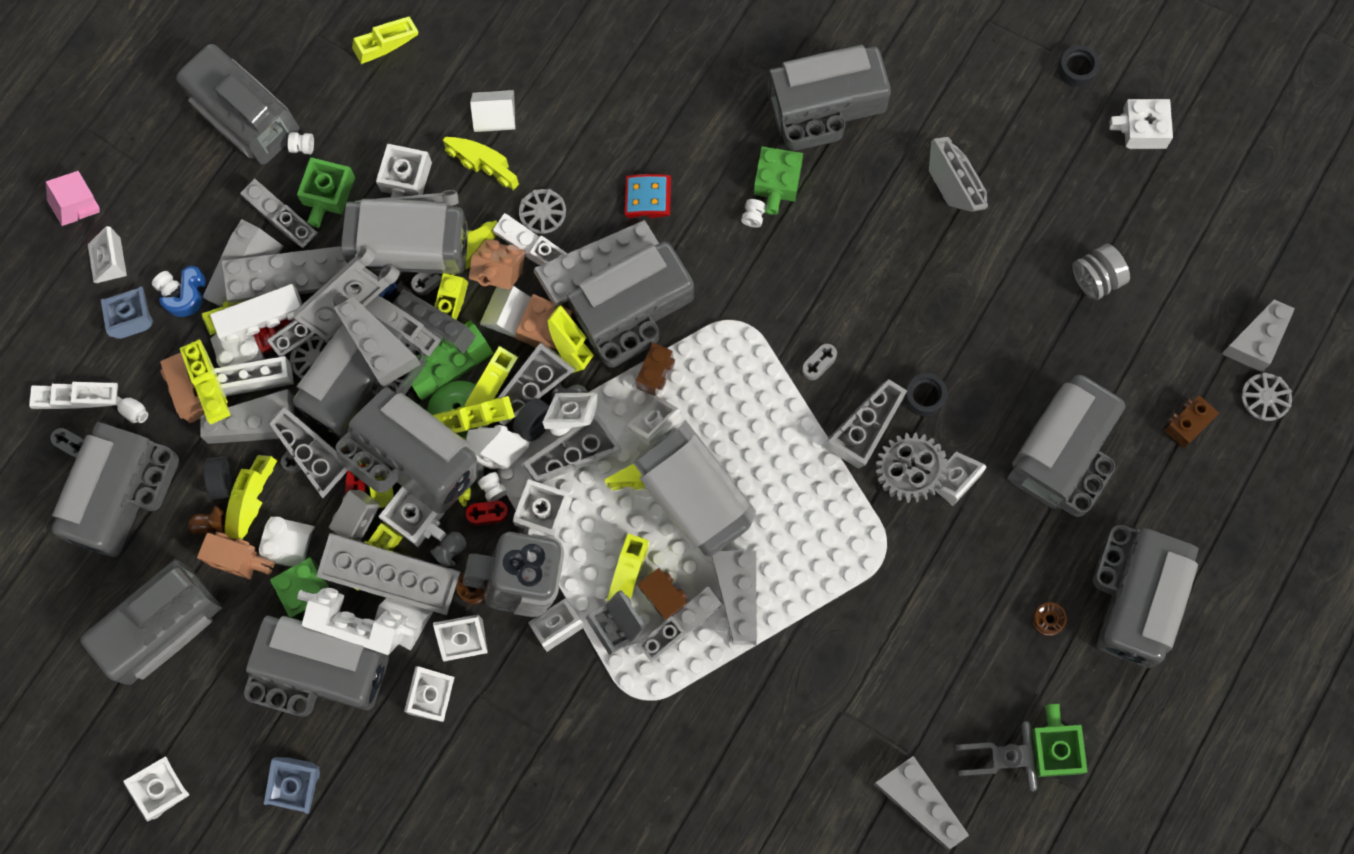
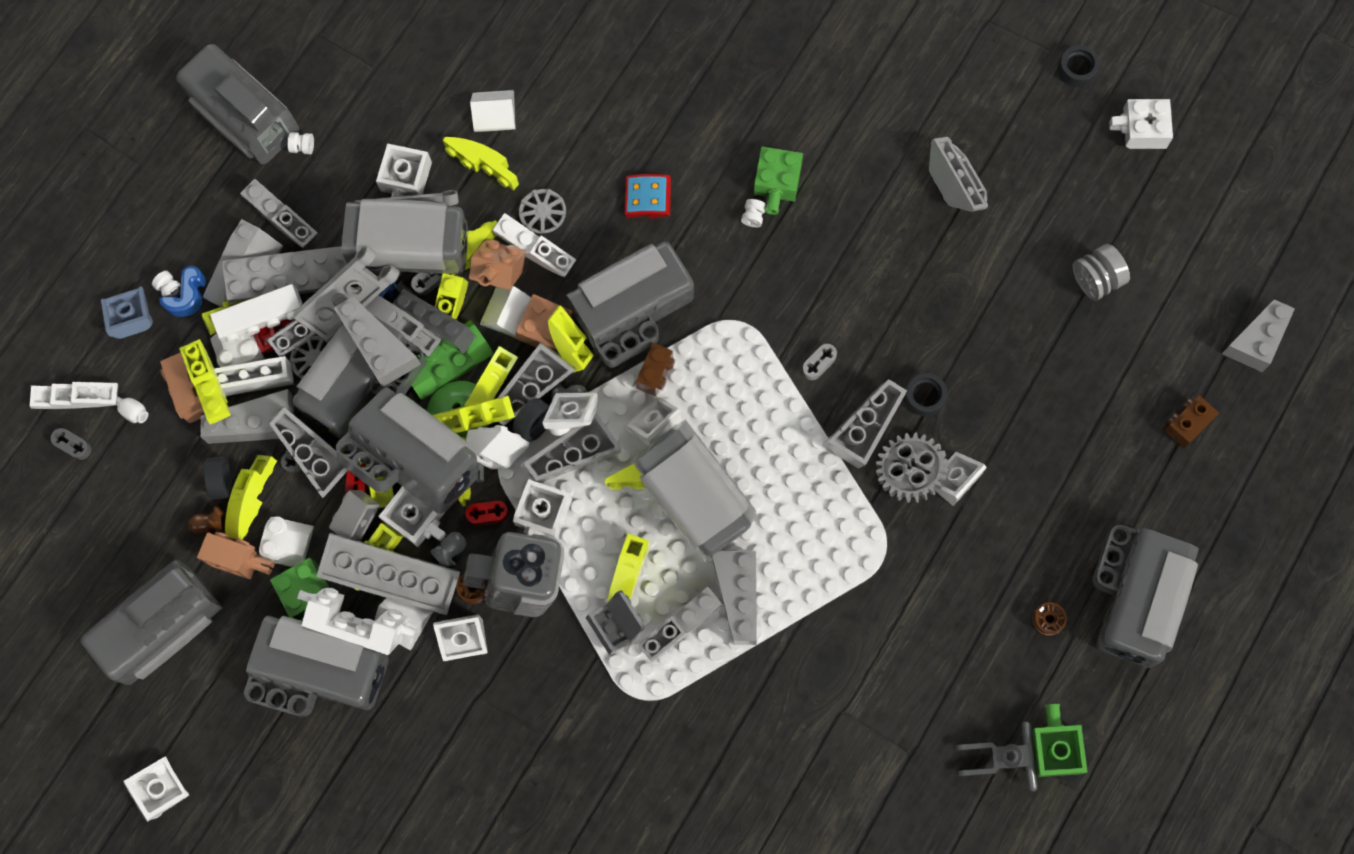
bright pink plate [46,171,100,226] -> none
dark grey piece [51,422,179,557] -> none
white slope [88,226,127,283] -> none
sand blue slope [264,757,320,814] -> none
bright green brick [297,157,355,228] -> none
neon yellow slope [352,17,418,64] -> none
white slope [404,666,454,722] -> none
white wheel [478,472,507,502] -> none
white slope [528,598,584,651] -> none
light grey plate [534,220,659,307] -> none
reddish brown brick [638,568,688,621] -> none
dark grey piece [768,45,891,151] -> none
light grey wedge [873,756,969,850] -> none
dark grey piece [1008,375,1125,517] -> none
light grey wheel [1242,373,1292,421] -> none

